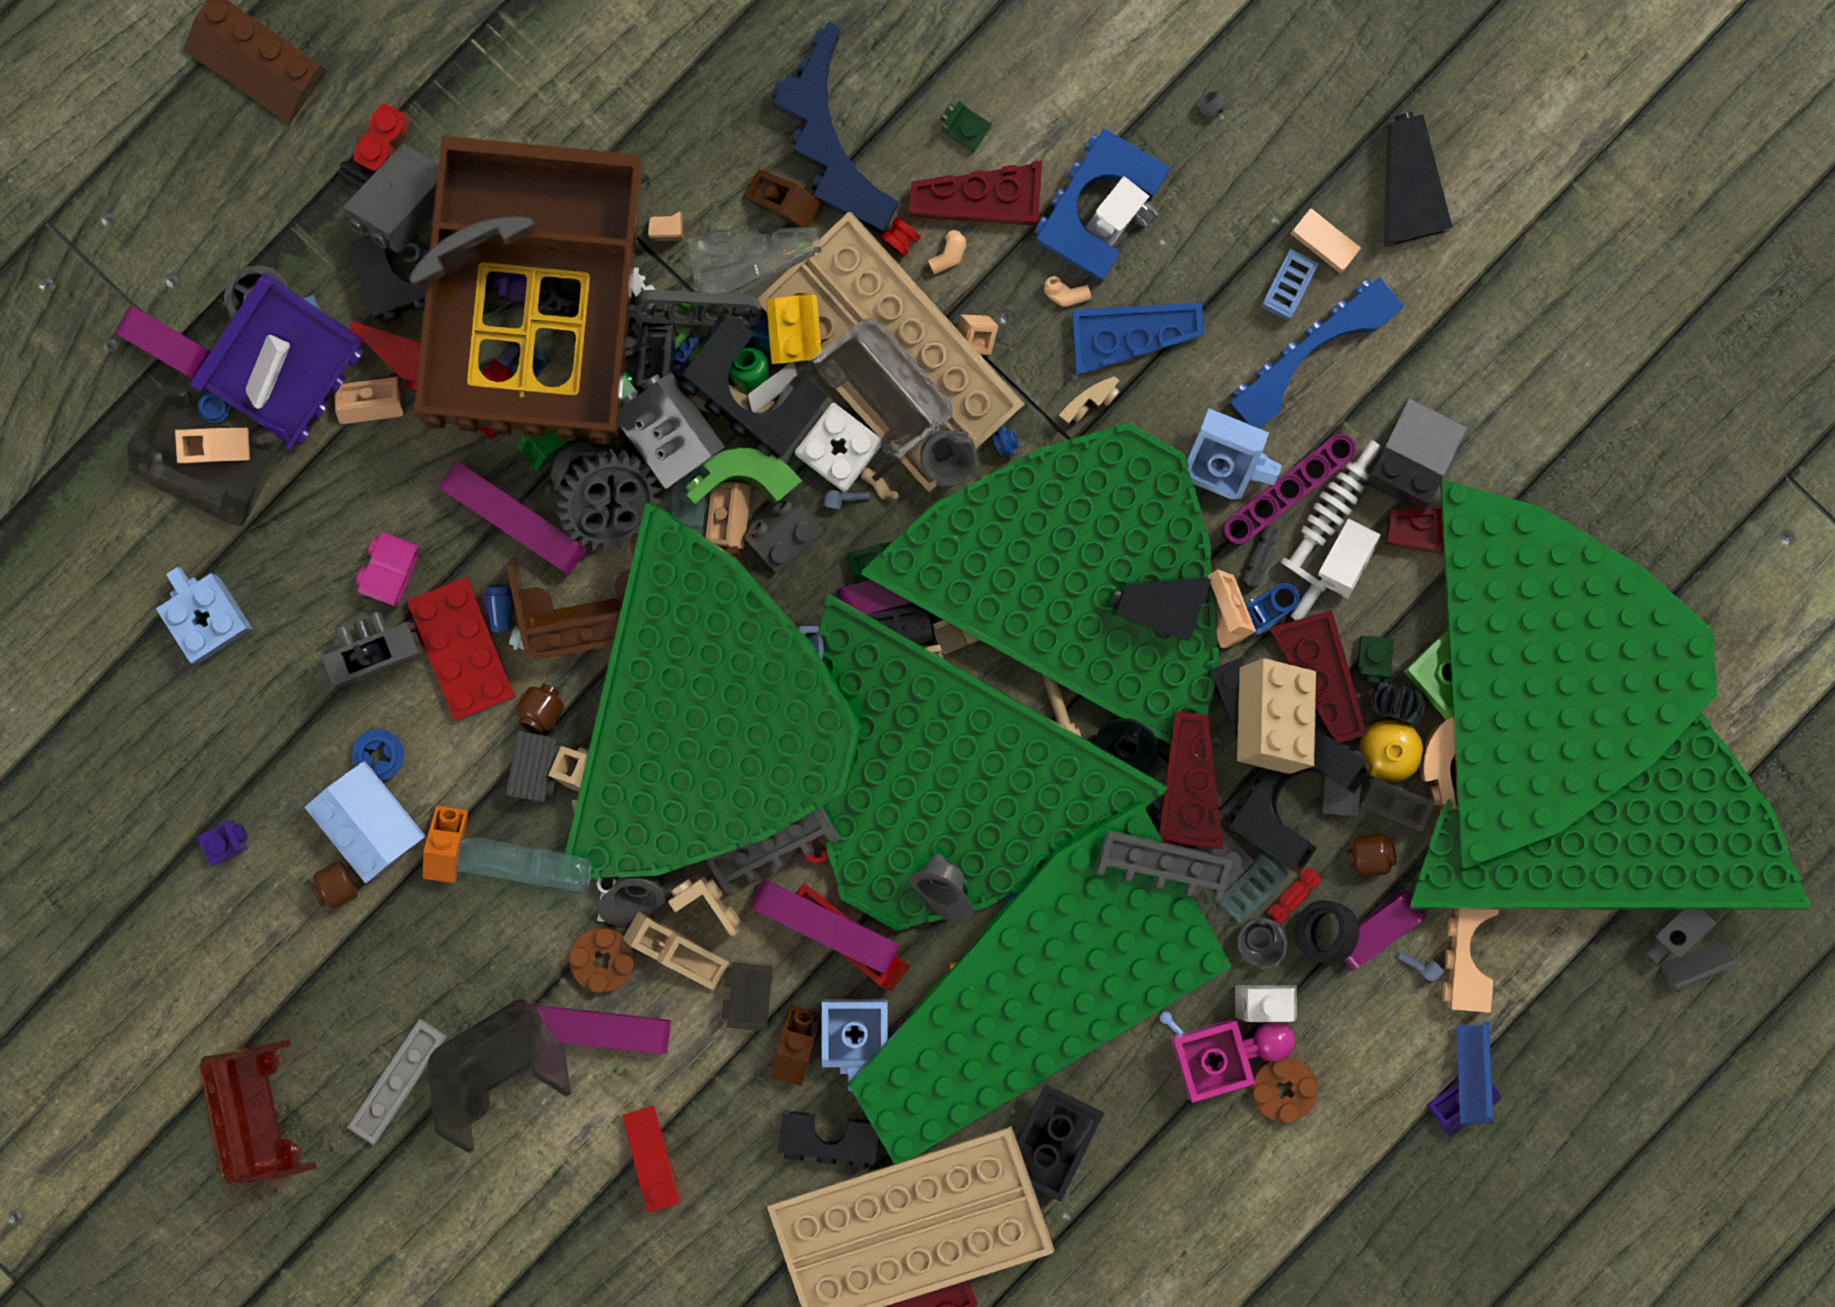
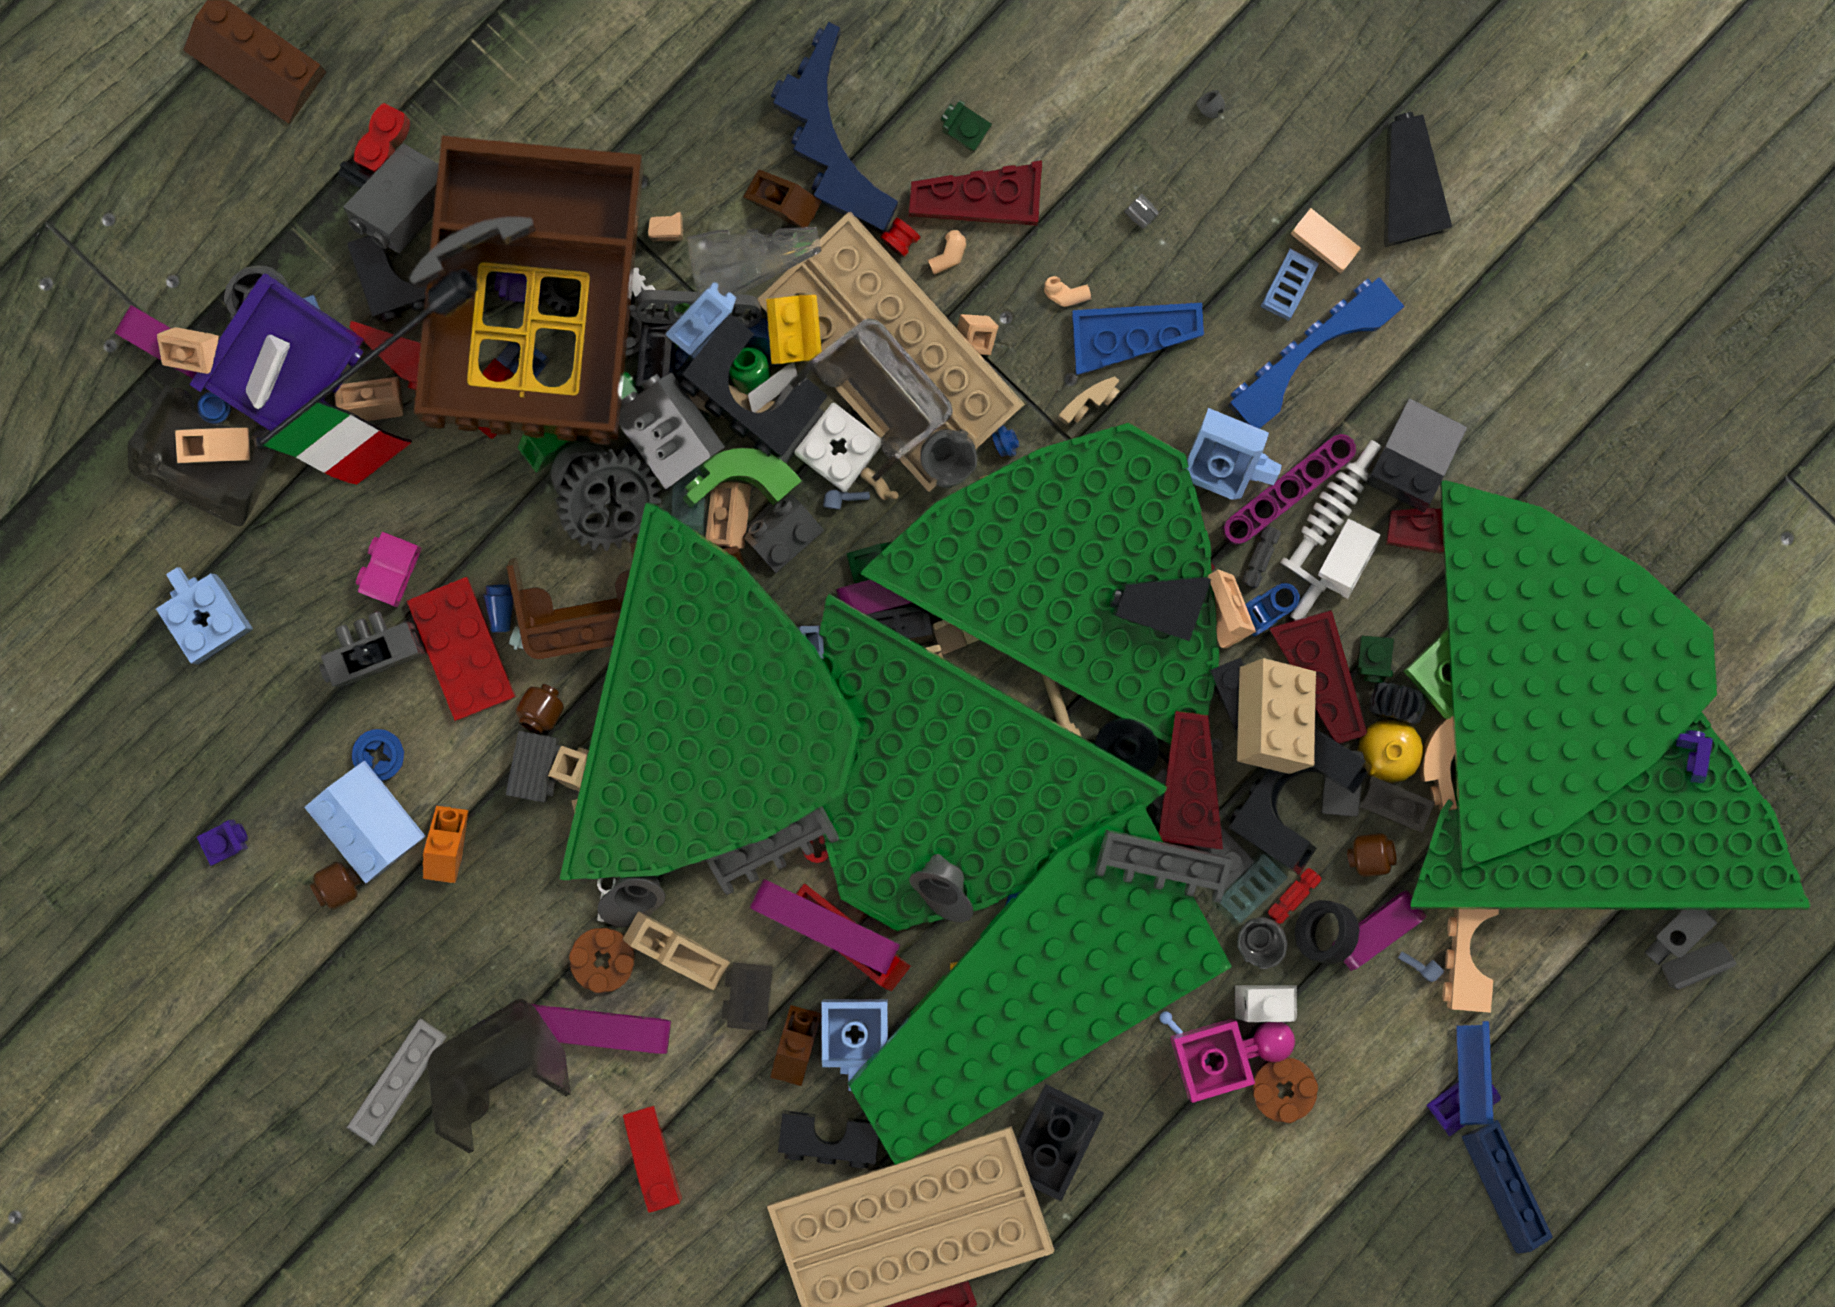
clear red windscreen [200,1039,317,1184] -> none
sand blue hand [403,243,430,264] -> none
magenta beam [438,460,588,575] -> none
clear light blue slope [457,837,592,893] -> none
tan bracket [668,876,741,937] -> none
blue arch [1034,128,1170,283] -> none
white slope [1085,176,1150,246] -> none
none -> light nougat slope [157,328,218,374]
none -> flag [254,269,478,485]
none -> light blue hinge [665,282,736,355]
none -> dark blue slope [1462,1120,1553,1254]
none -> dark purple bracket [1676,730,1713,784]

